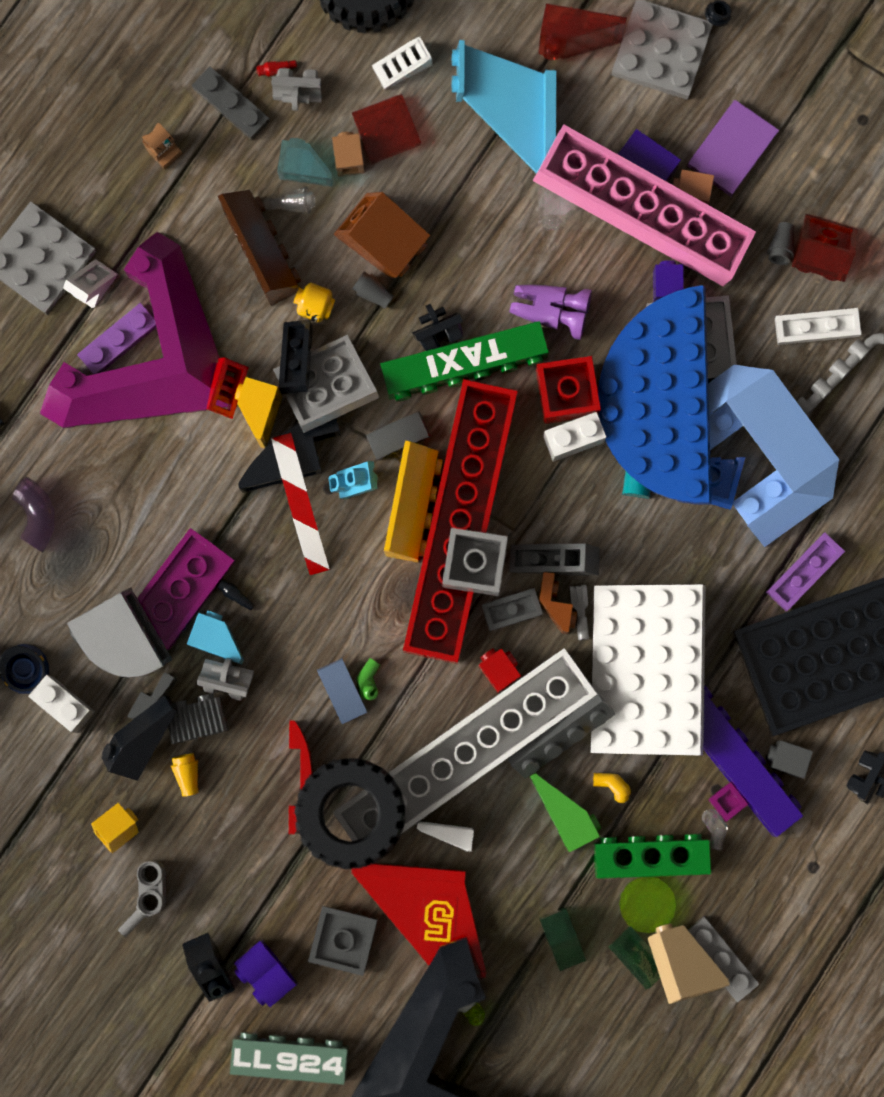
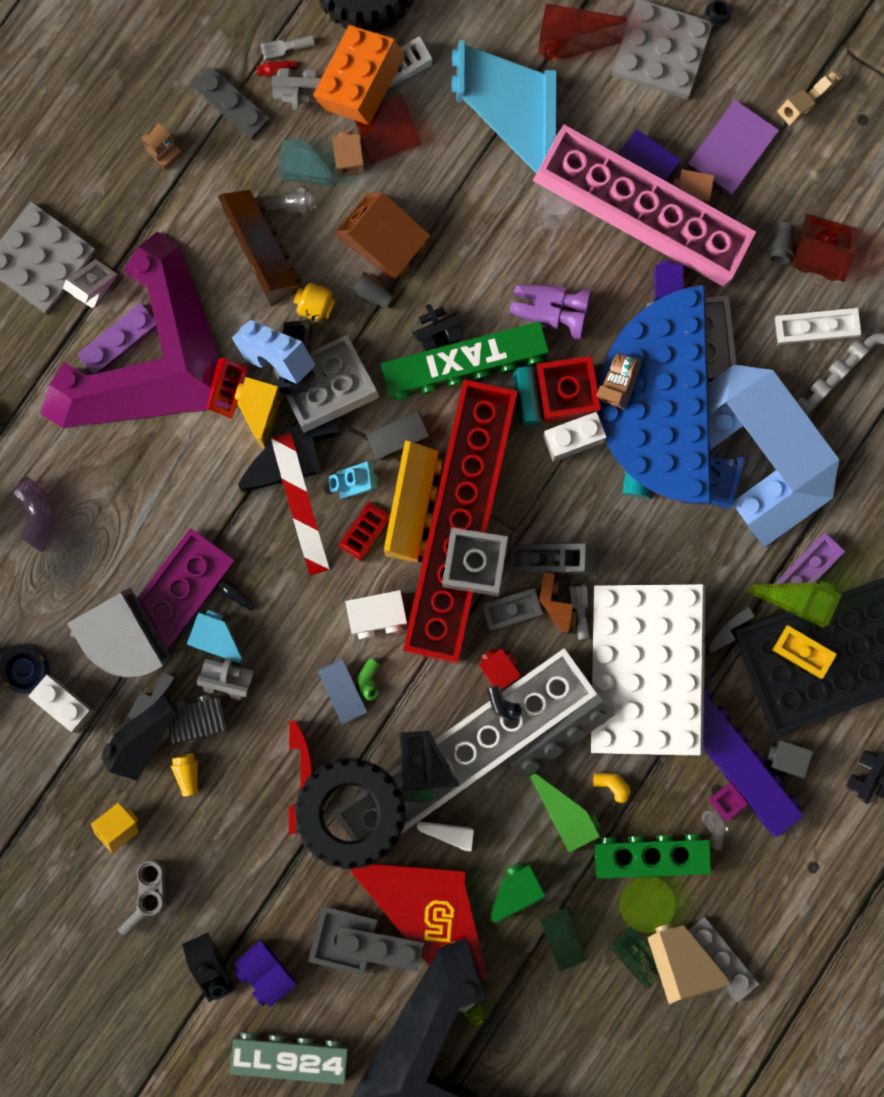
none -> light blue arch [232,320,315,384]
none -> light grey piece [261,35,315,61]
none -> orange brick [313,25,405,125]
none -> dark grey plate [334,926,424,971]
none -> red slope [338,502,391,563]
none -> white brick [345,590,407,640]
none -> black wing [400,731,459,790]
none -> dark green tile [404,790,433,802]
none -> black arm [487,685,523,721]
none -> green slope [490,862,545,923]
none -> teal brick [512,366,544,427]
none -> medium nougat leg [596,352,641,410]
none -> dark grey slope [705,607,755,655]
none -> clear neon green slope [747,581,842,628]
none -> yellow plate [772,625,837,679]
none -> tan piece [777,69,842,126]

